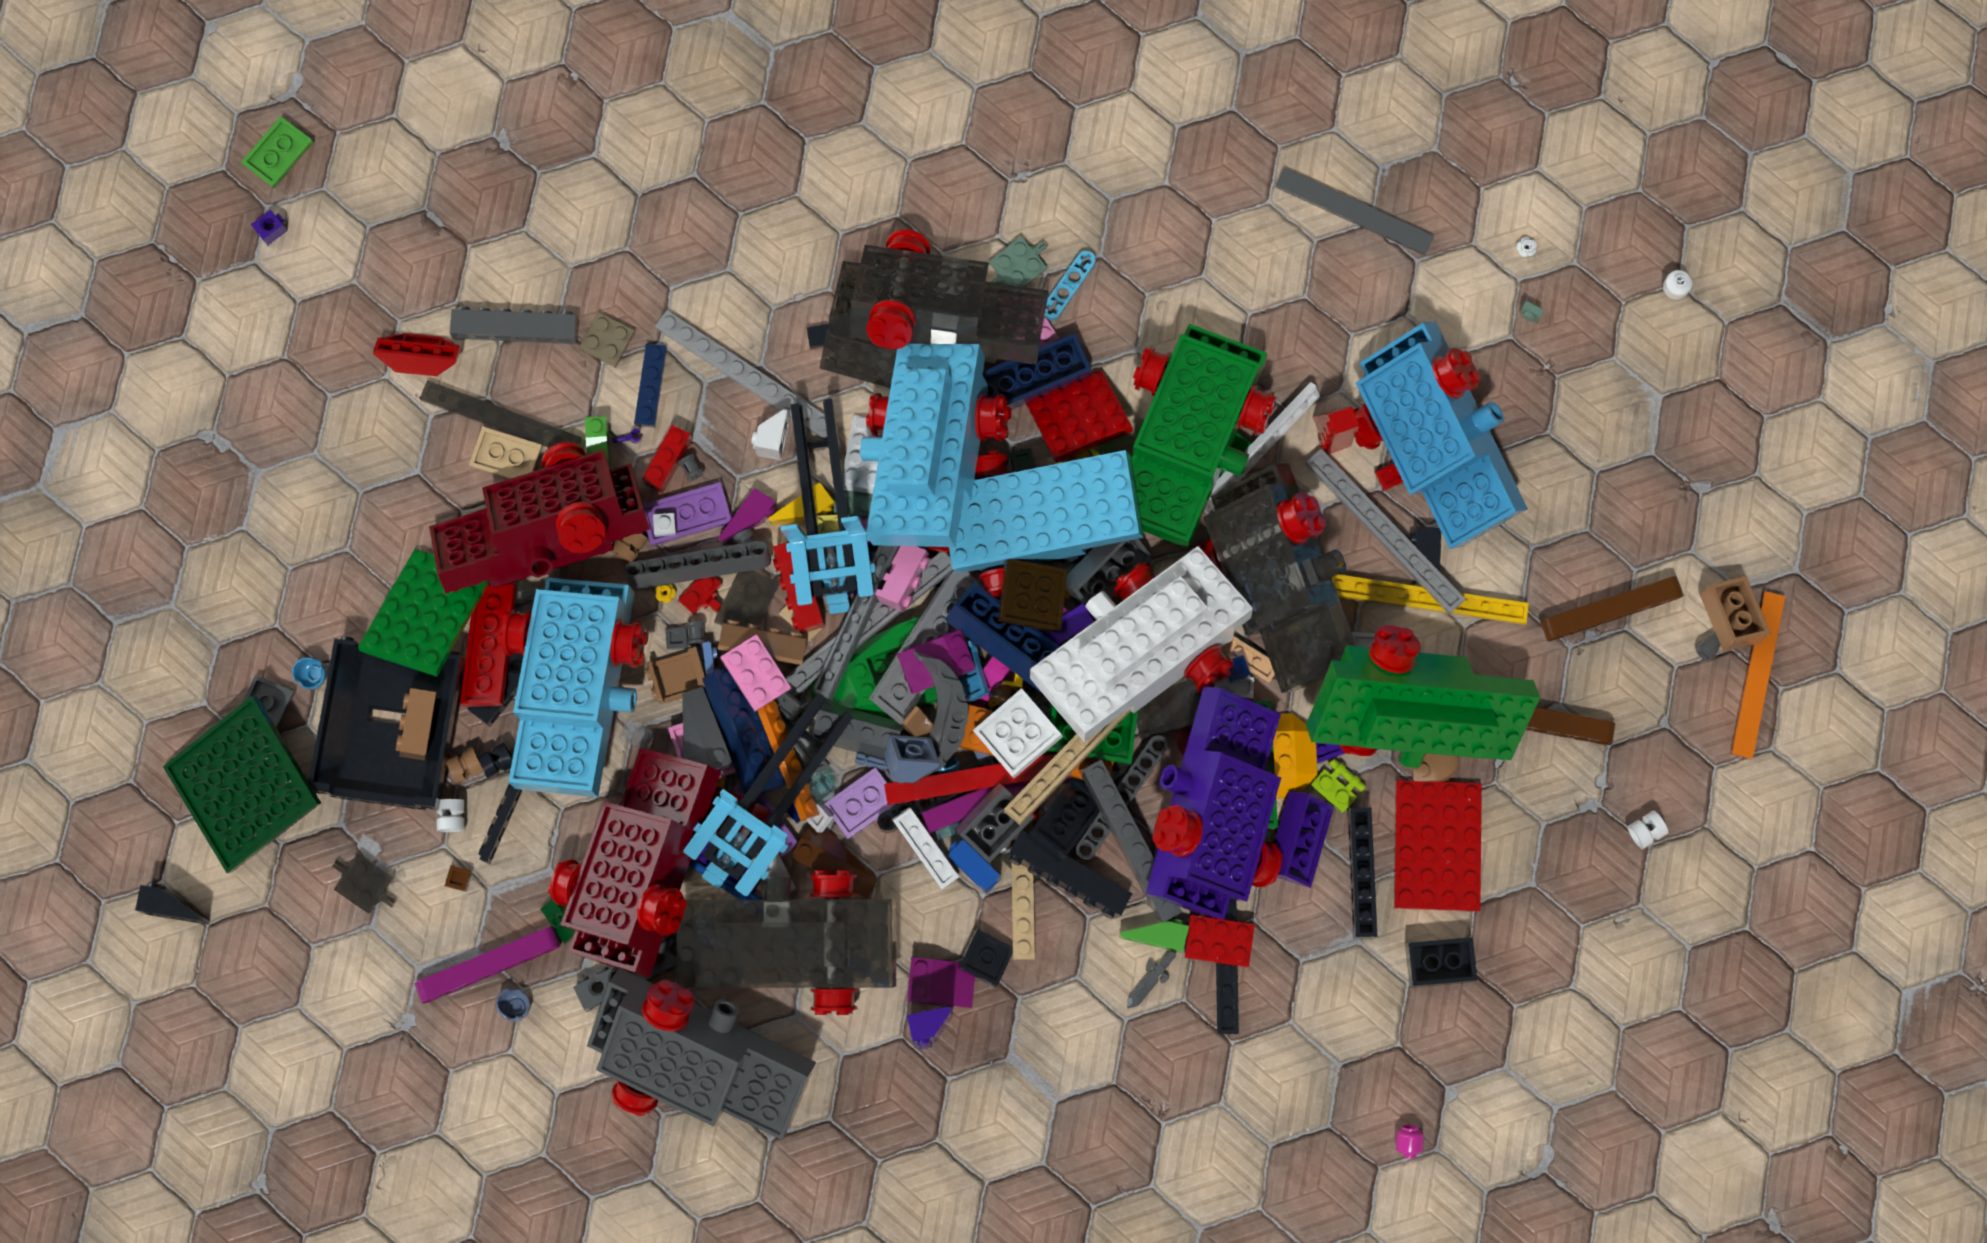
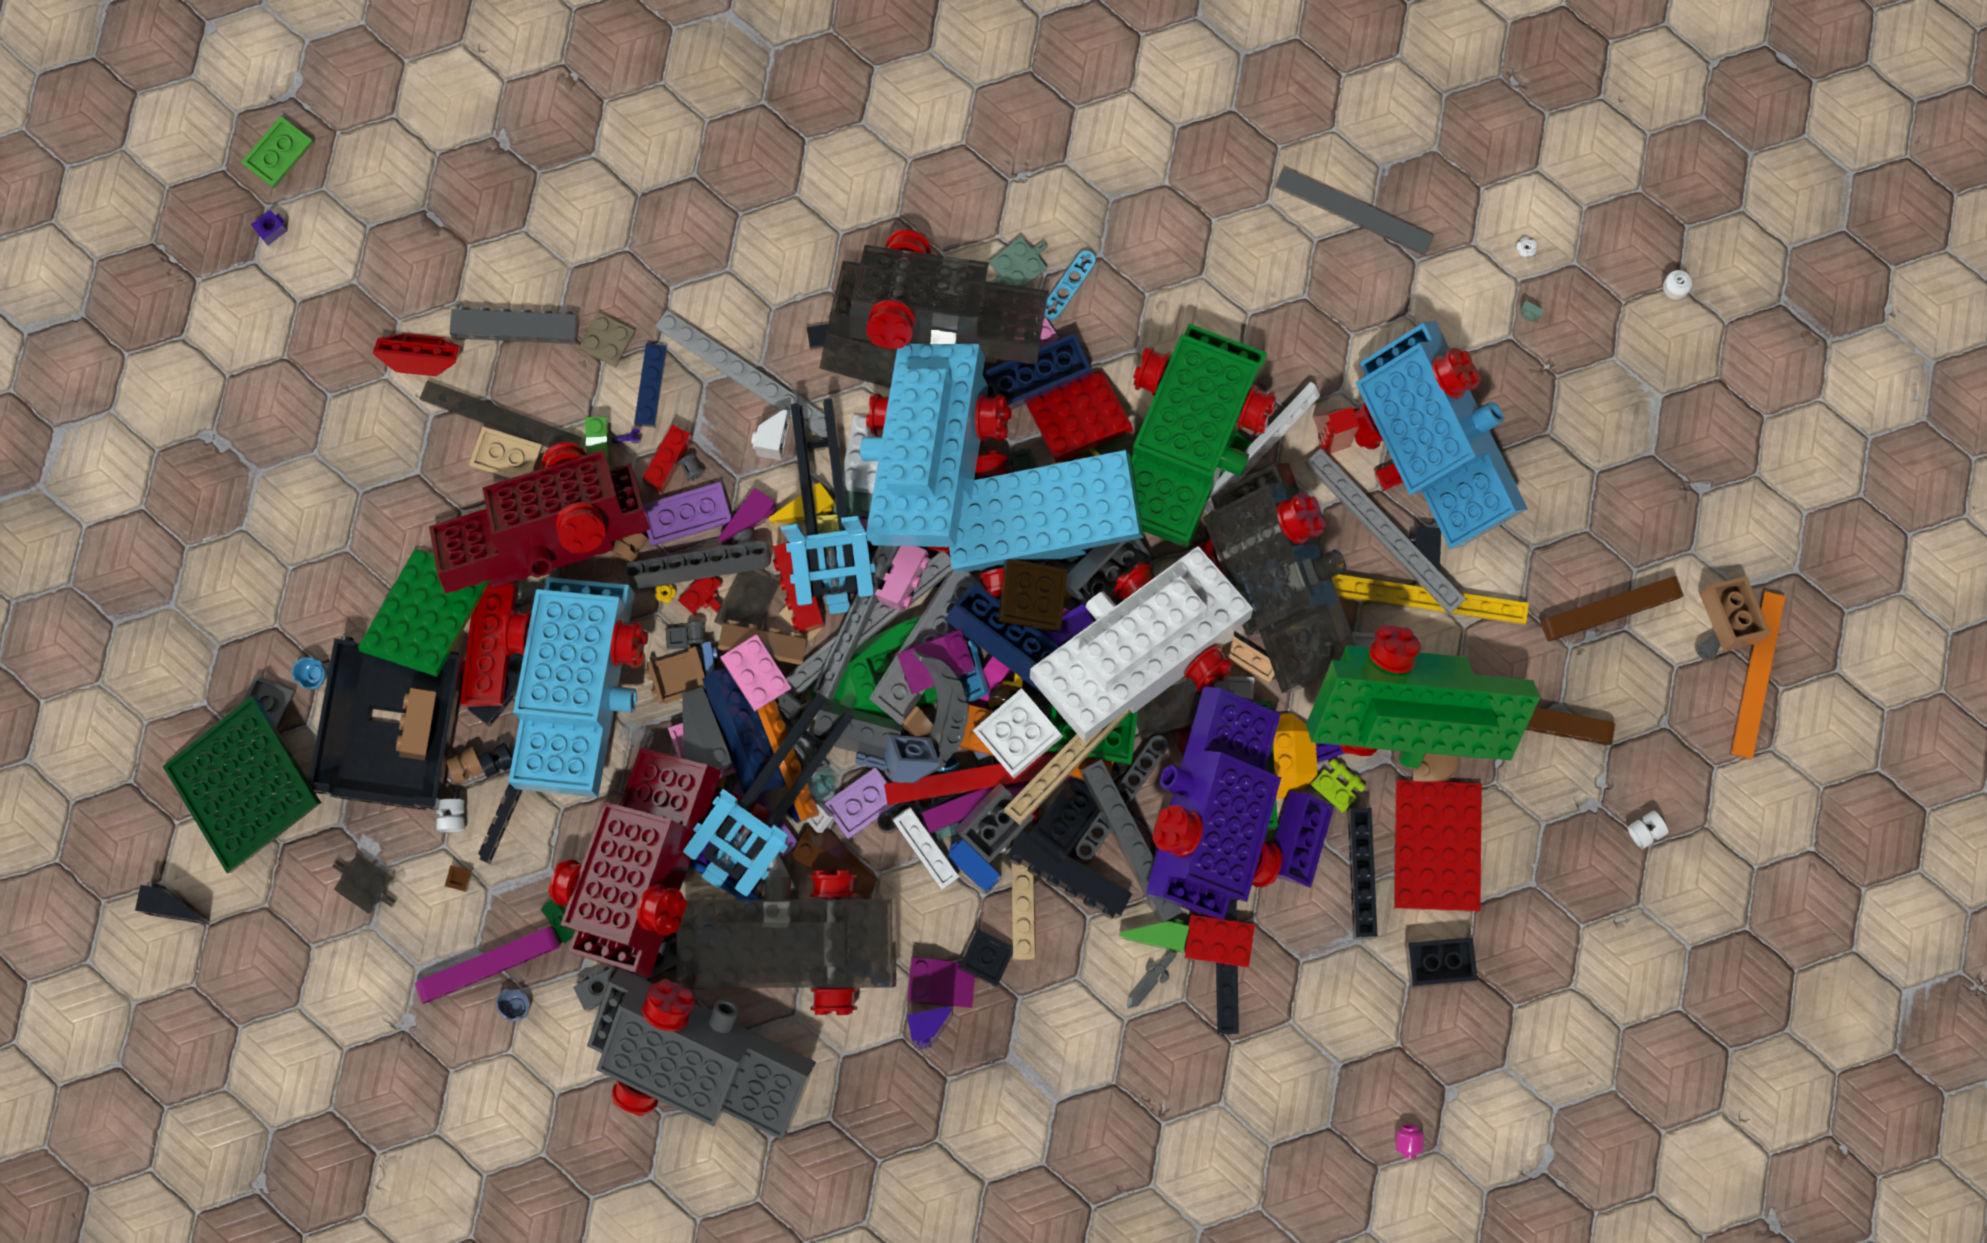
white plate [653,513,676,537] -> none
clear blue plate [1228,655,1251,683] -> none

